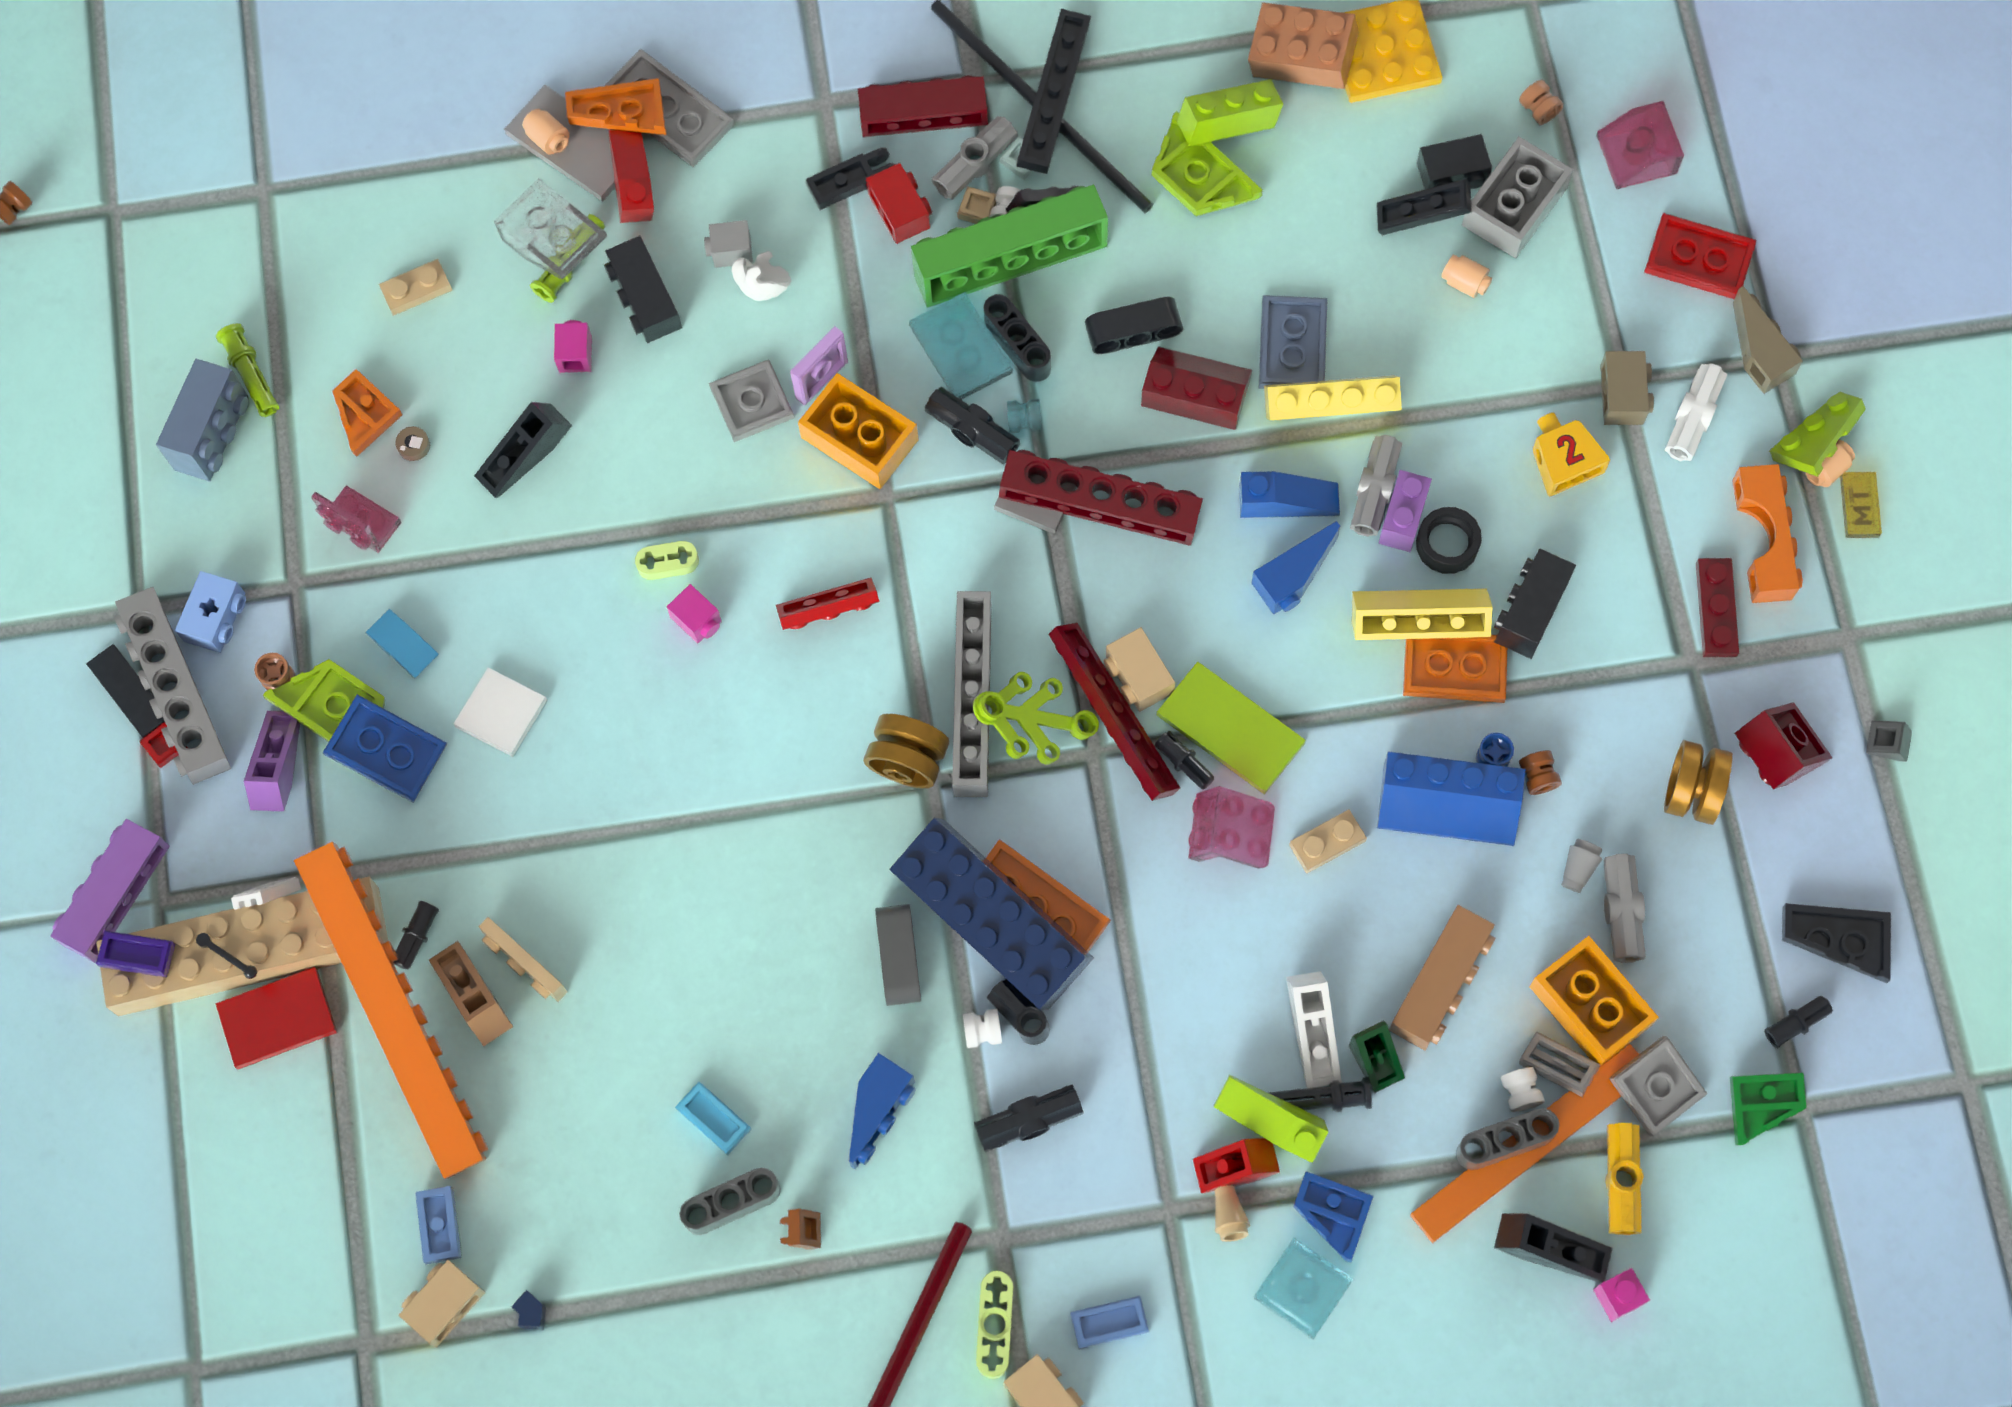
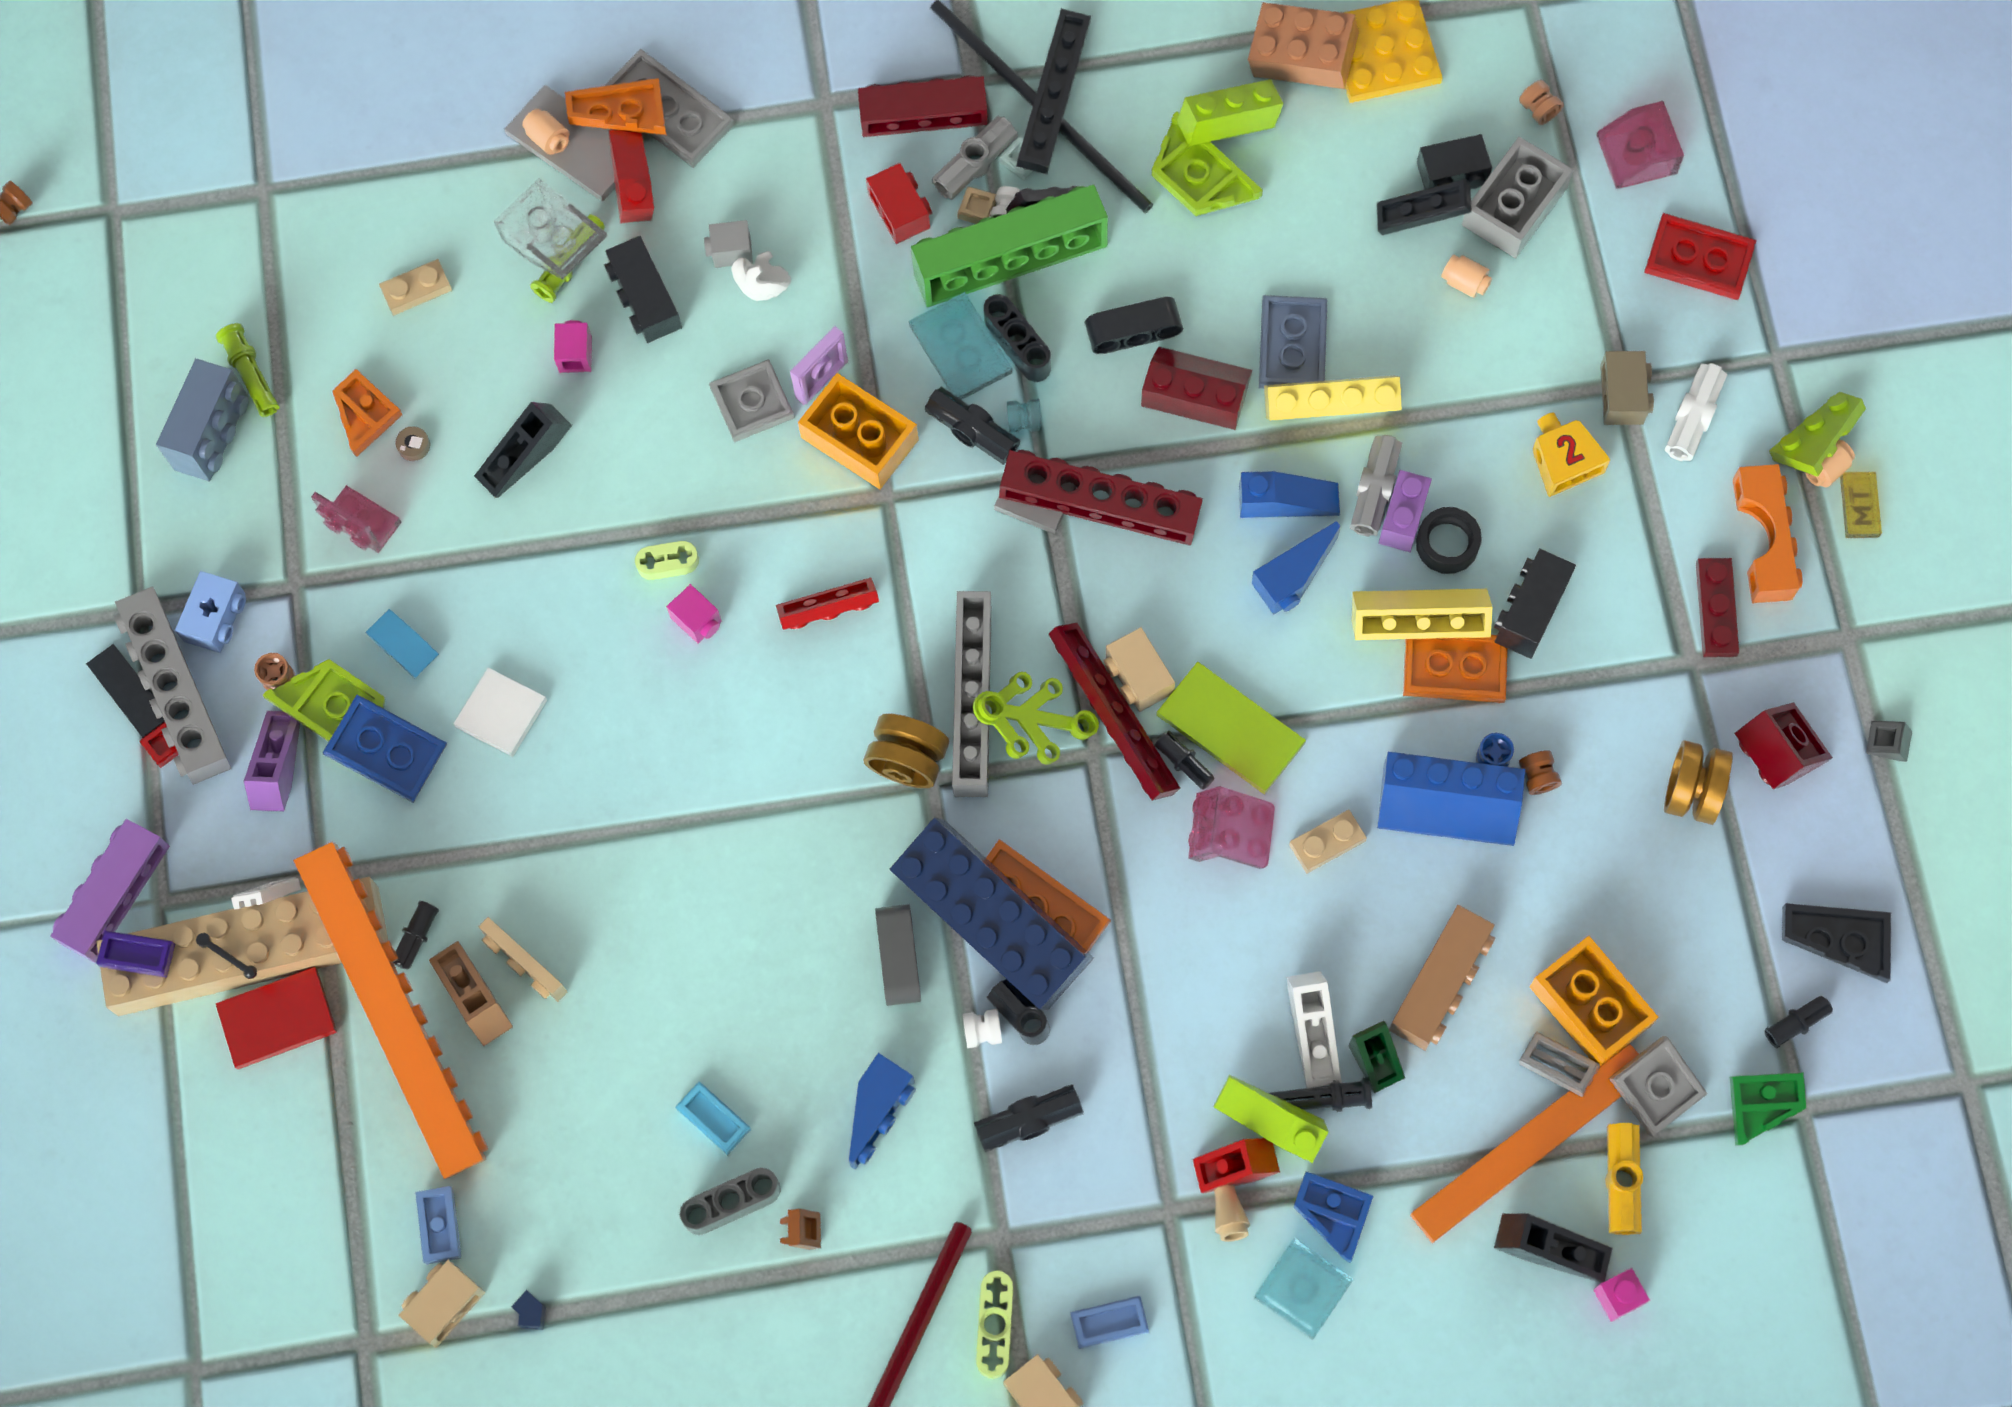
black hinge [805,147,895,210] -> none
dark grey beam [1456,1108,1559,1170] -> none
white wheel [1501,1067,1545,1112] -> none
light grey cone [1561,839,1602,893] -> none
light grey piece [1604,854,1646,963] -> none
dark tan slope [1733,286,1803,394] -> none

